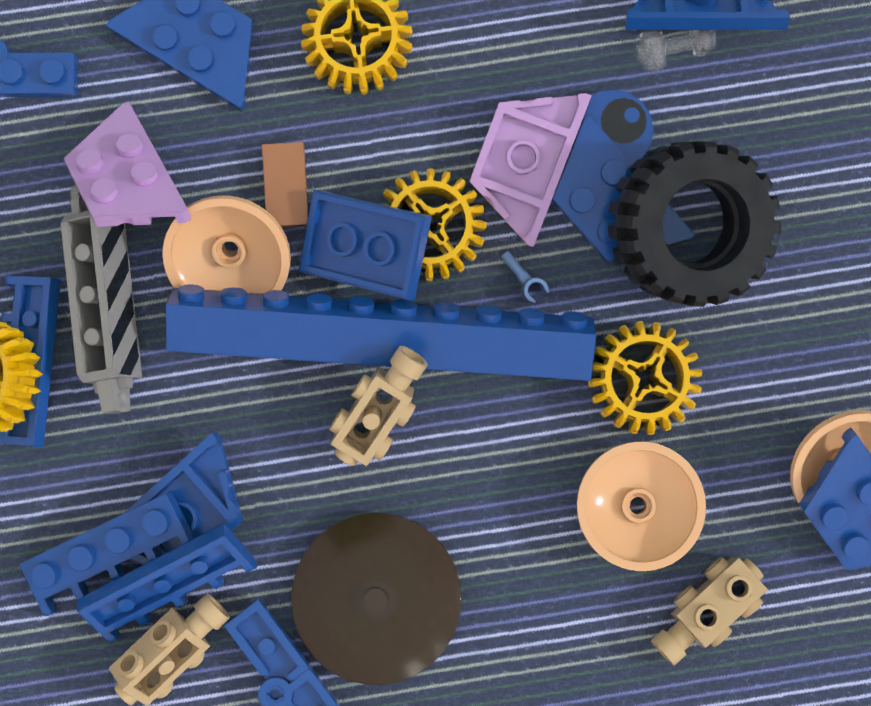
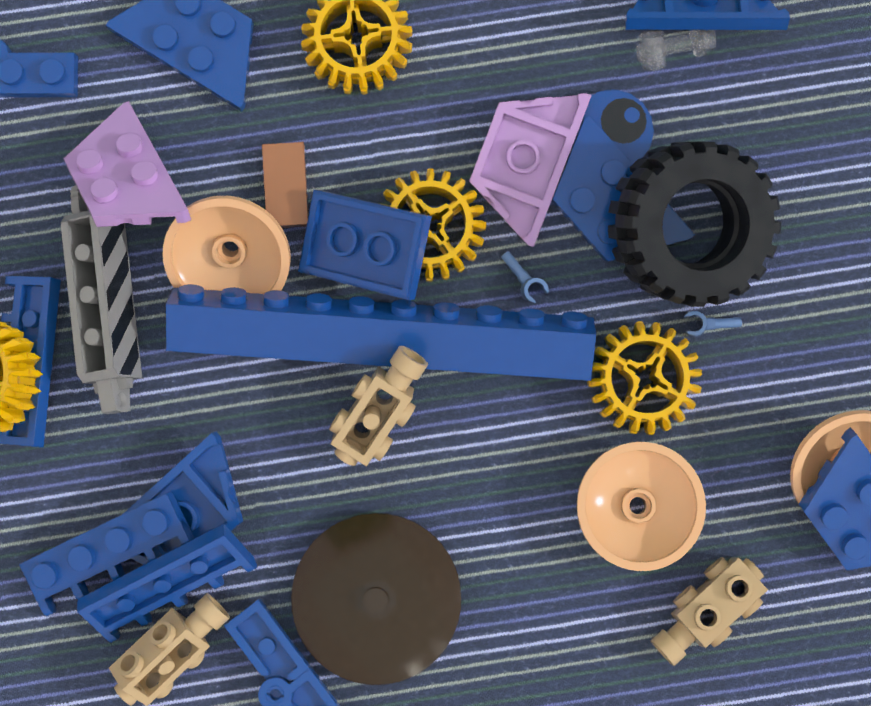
none -> medium blue hand [684,311,742,337]

